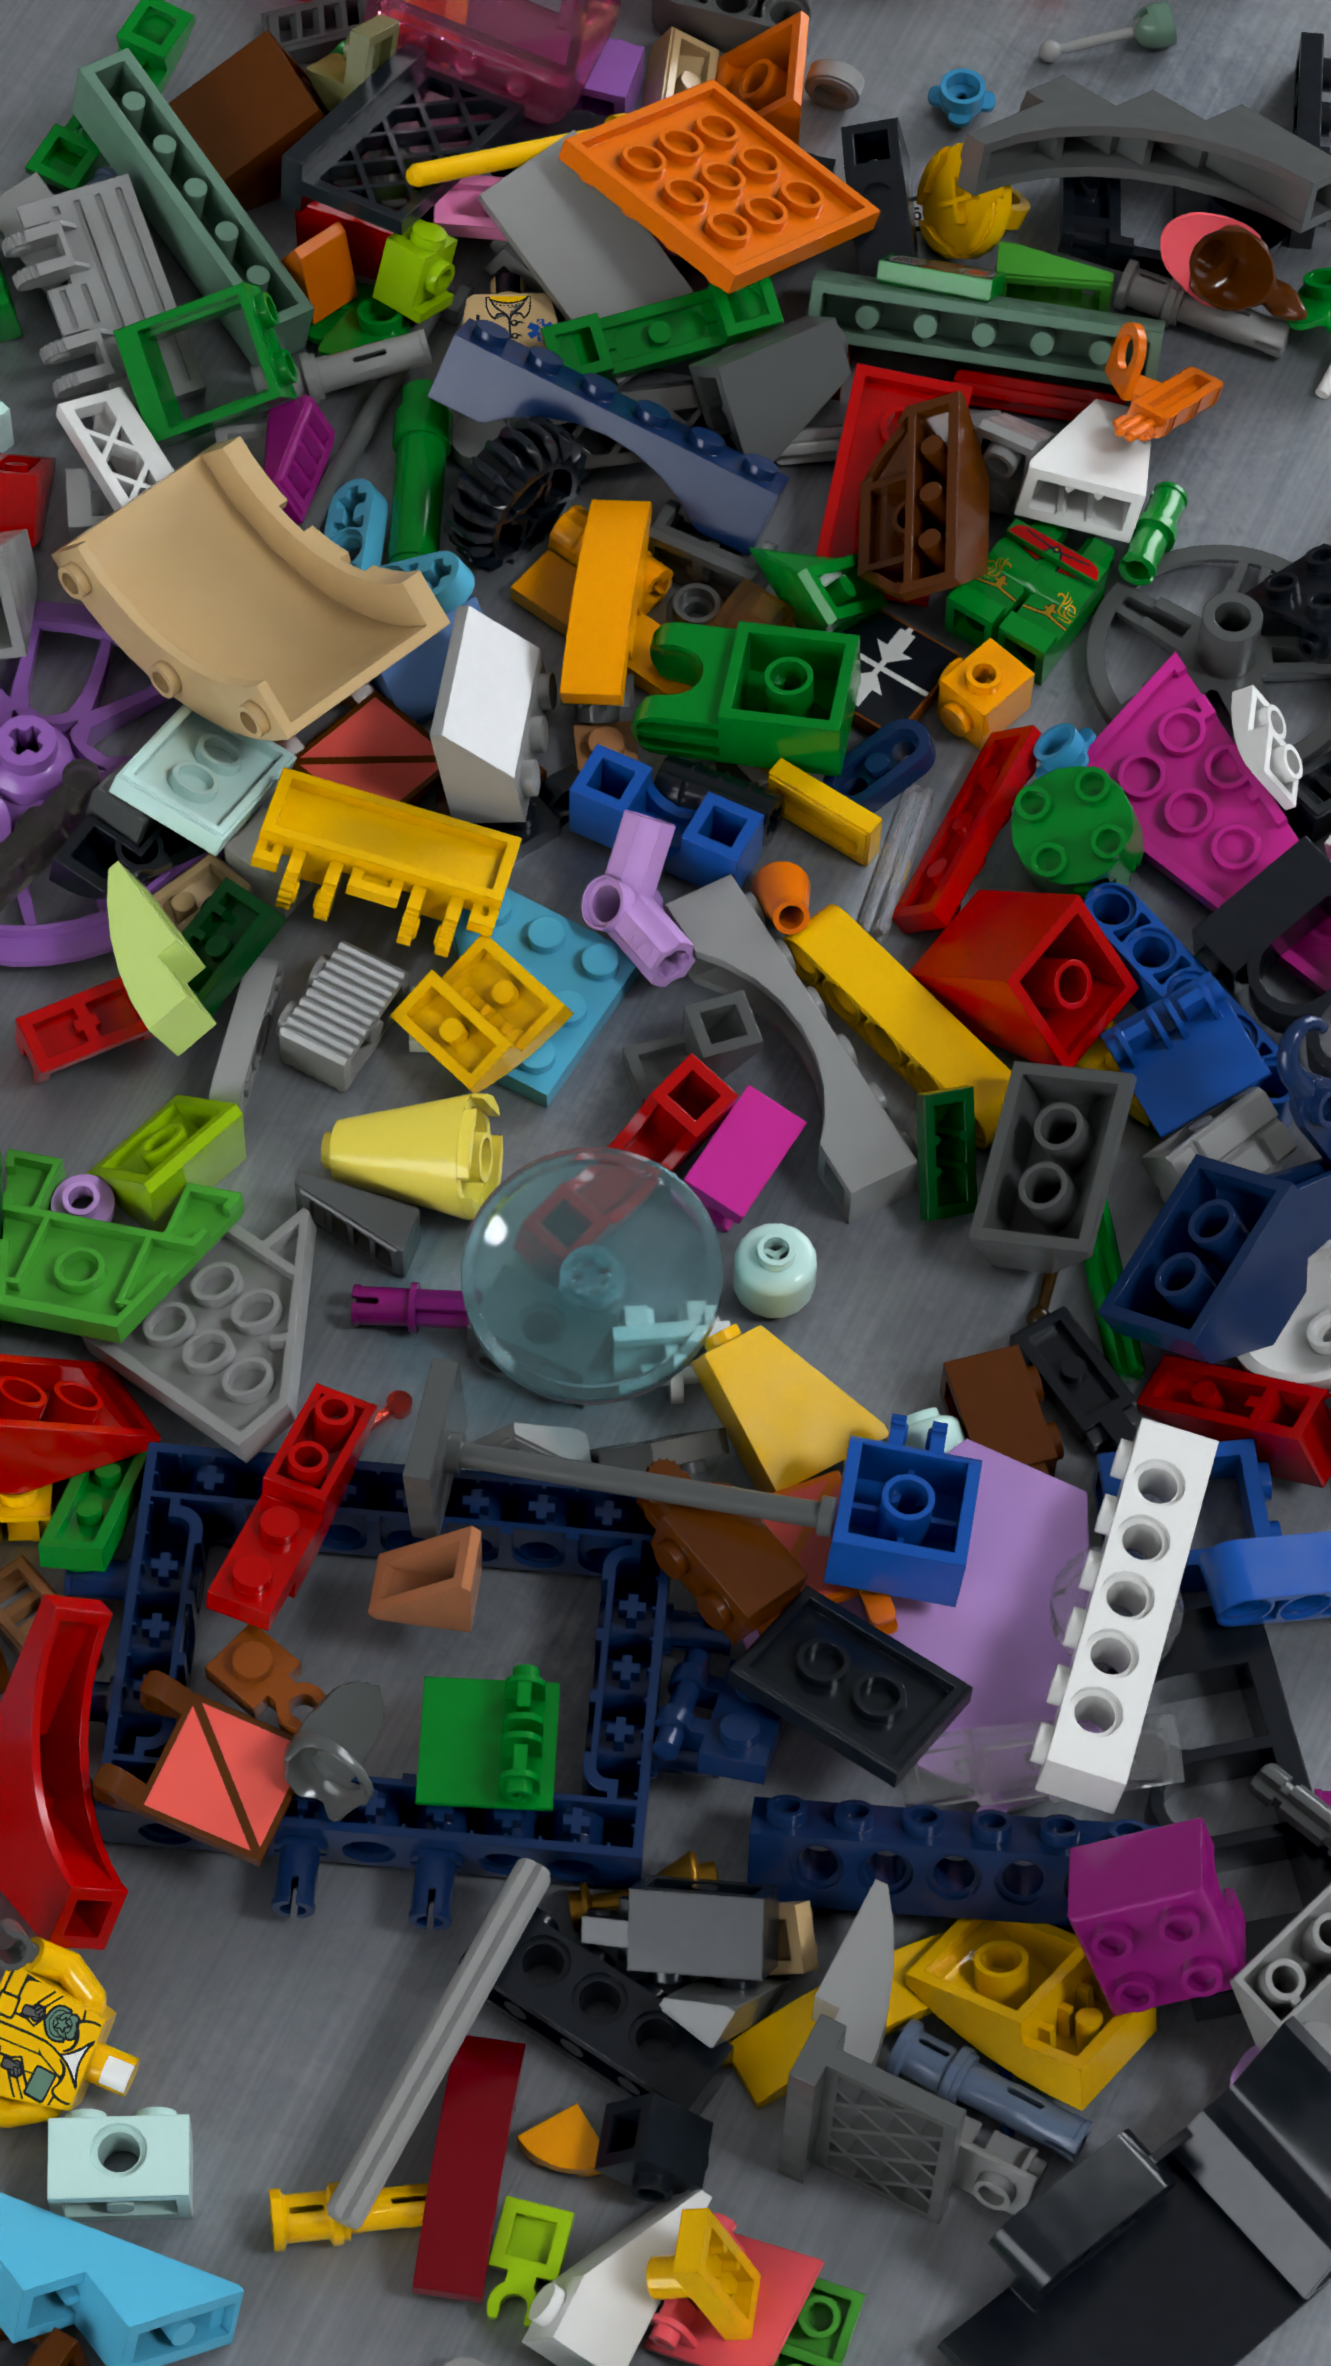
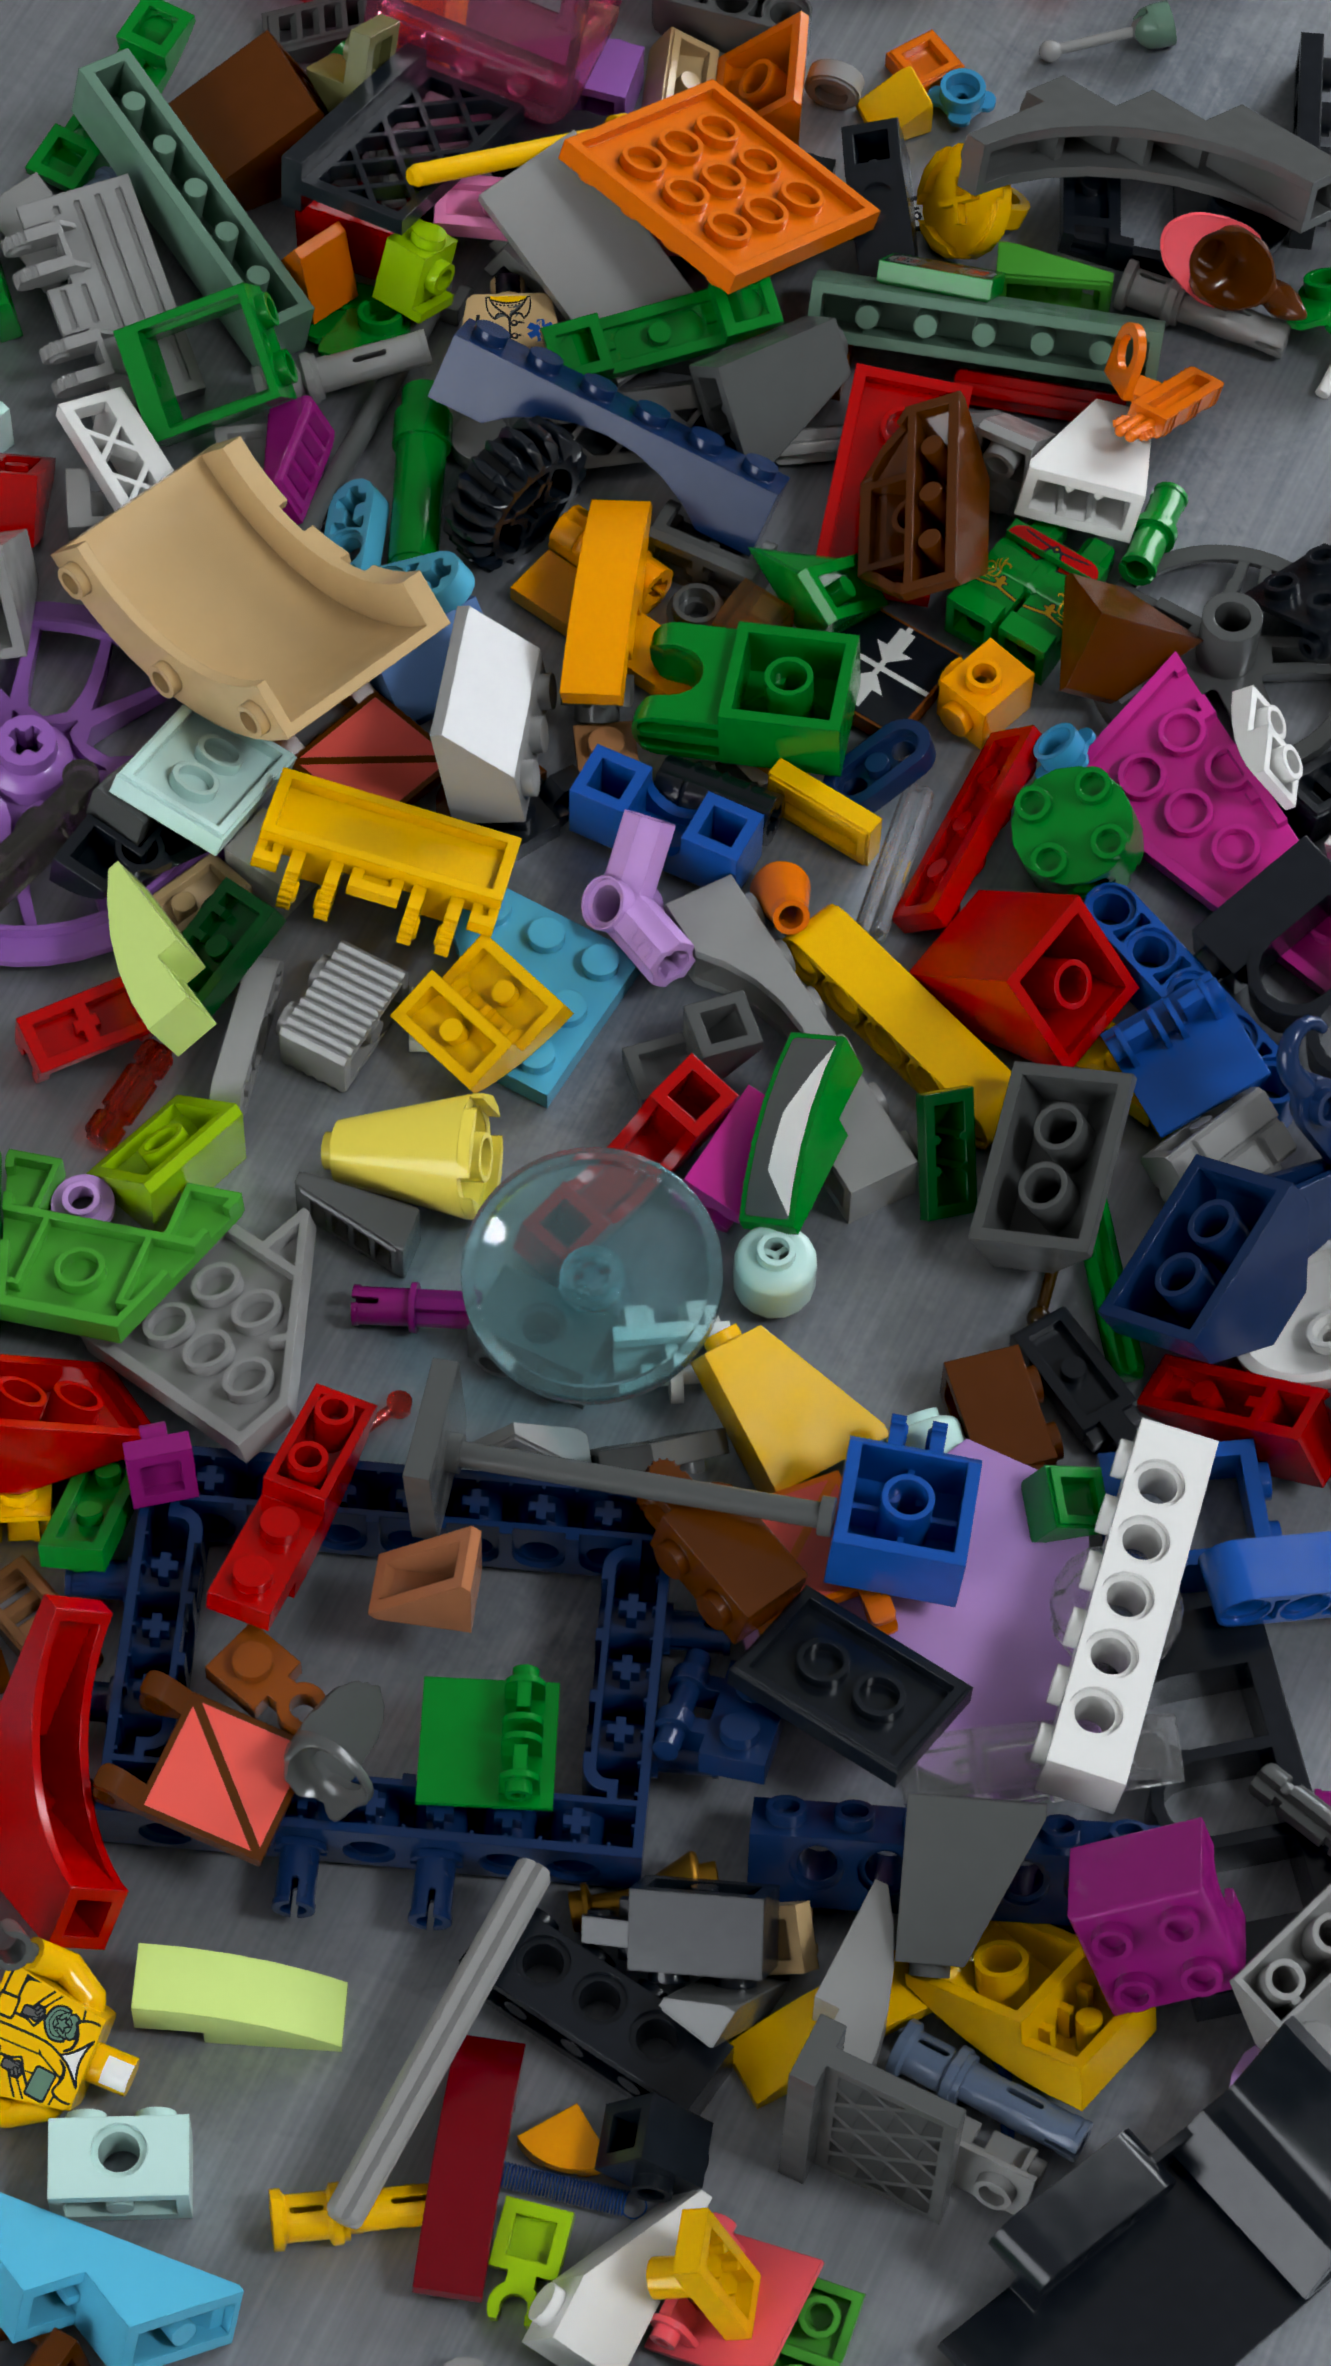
none -> clear red axle [85,1039,173,1151]
none -> magenta tile [122,1421,200,1509]
none -> yellowish green slope [131,1943,348,2052]
none -> blue piece [501,2161,647,2219]
none -> slope [739,1032,864,1235]
none -> yellow slope [856,66,933,140]
none -> orange tile [885,29,965,94]
none -> dark grey slope [895,1792,1047,1978]
none -> green slope [1021,1465,1106,1543]
none -> reddish brown slope [1059,573,1203,704]

